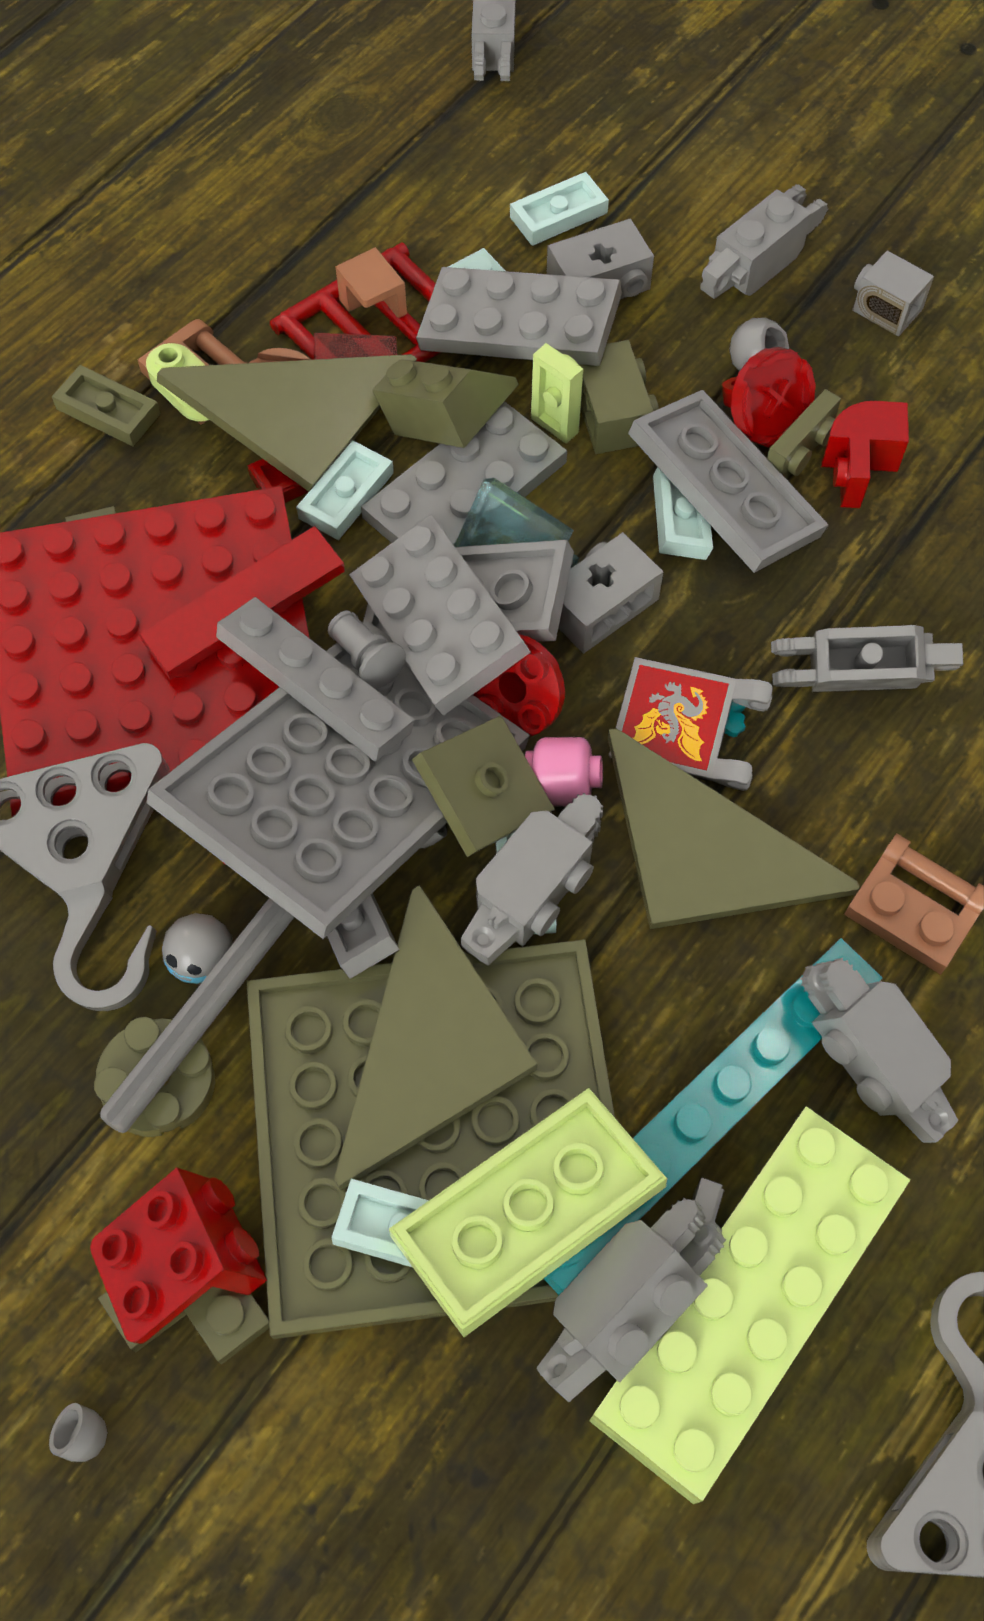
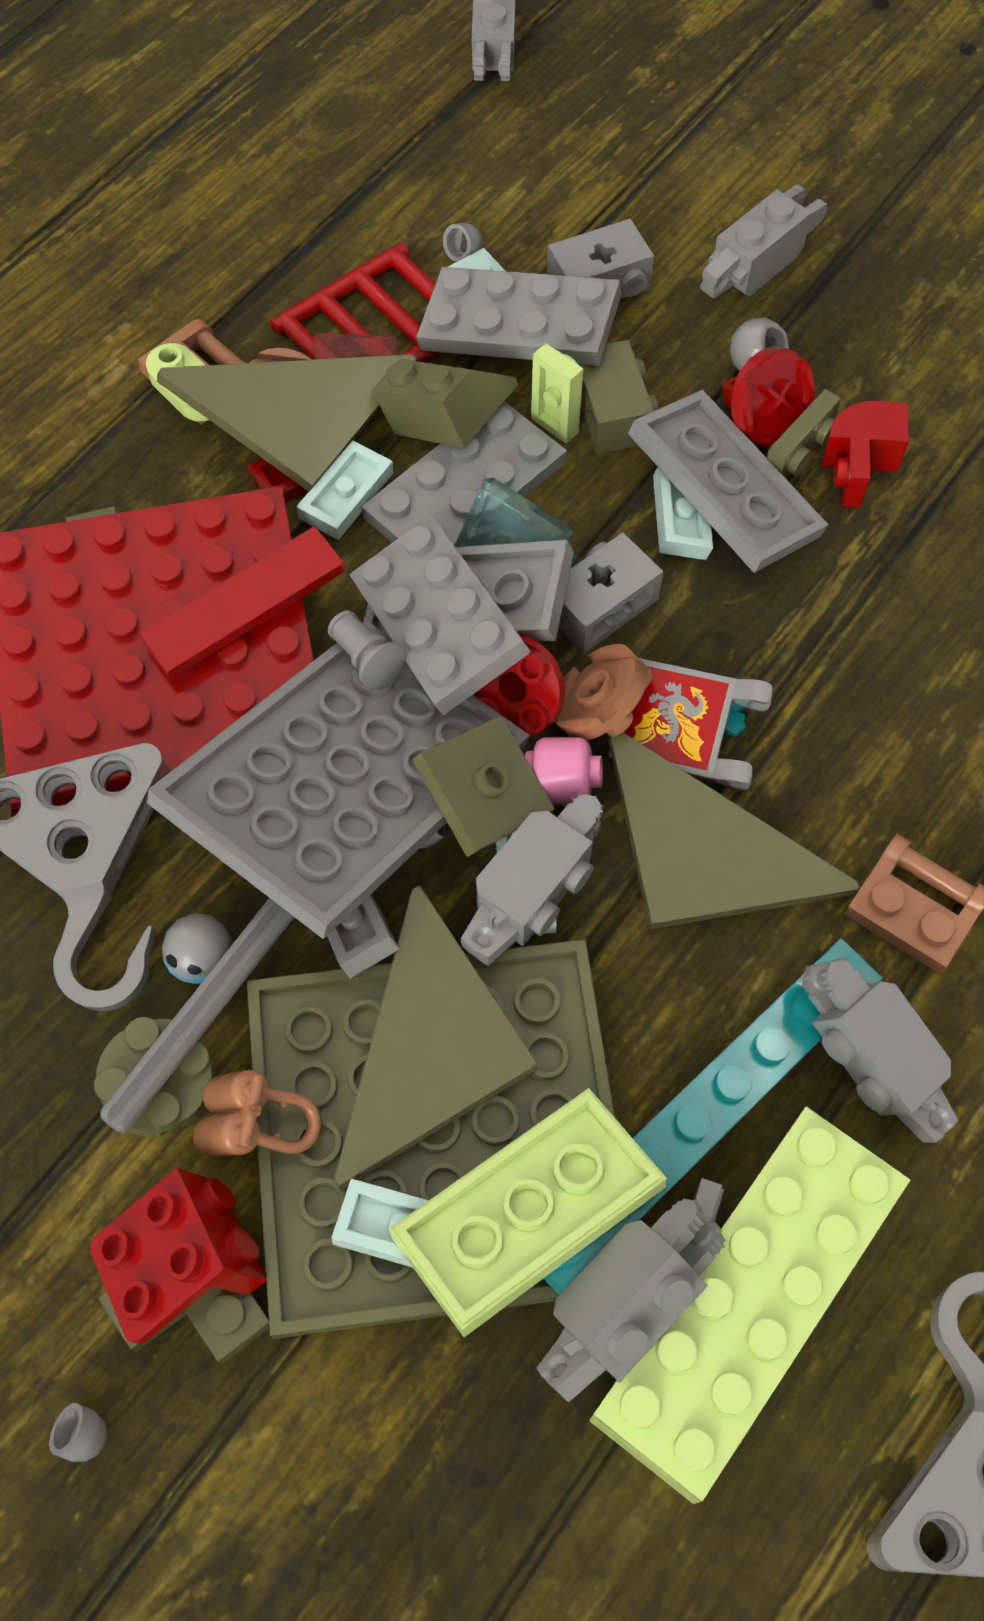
olive plate [52,365,161,447] -> none
light grey plate [216,597,415,762] -> none
nougat panel [335,247,407,318] -> none
light aqua plate [510,172,609,246] -> none
light grey hinge [771,625,963,692] -> none
light grey brick [853,250,934,336] -> none
none -> nougat piece [193,1070,321,1157]
none -> light grey hinge [443,223,482,262]
none -> nougat plate [555,644,653,740]

